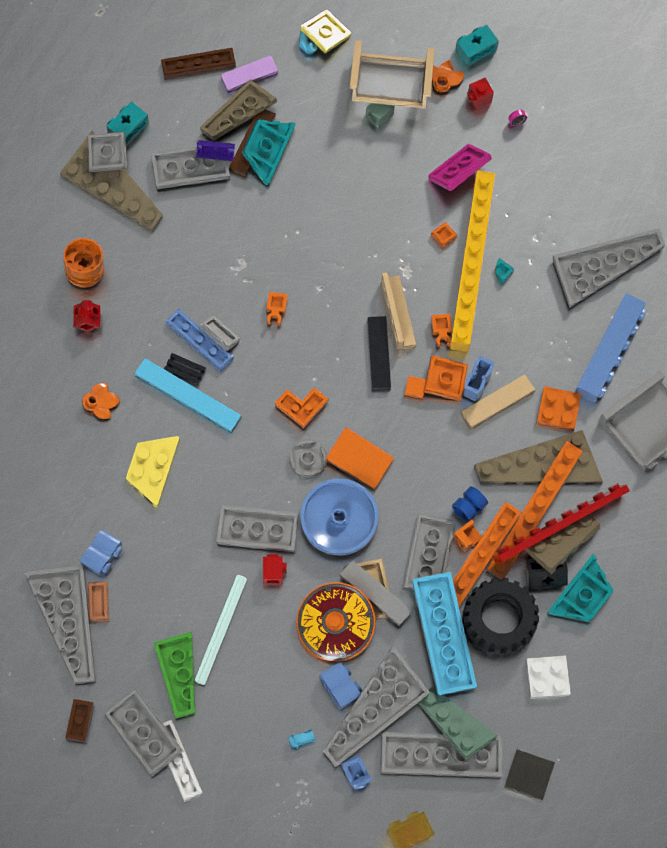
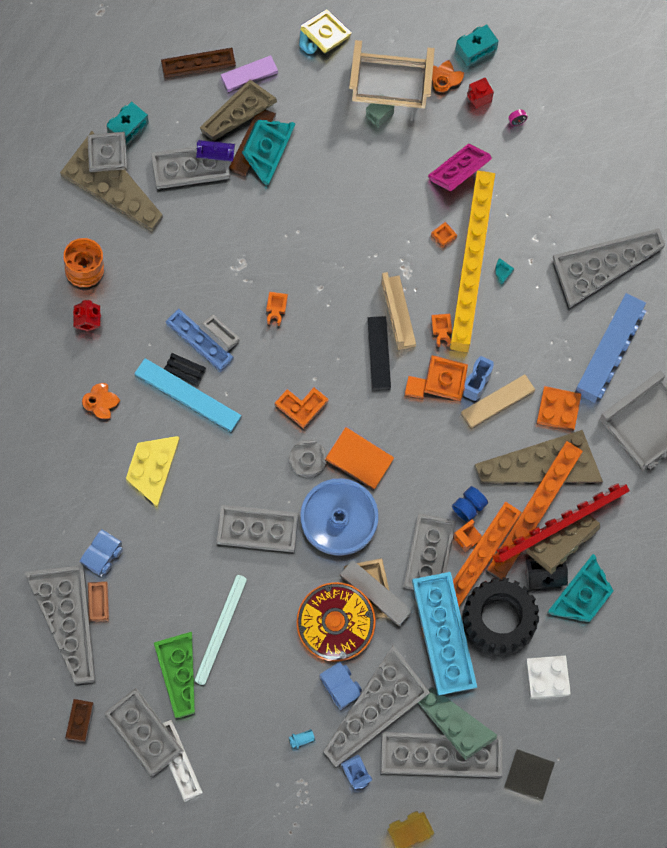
red brick [263,554,287,585] -> none

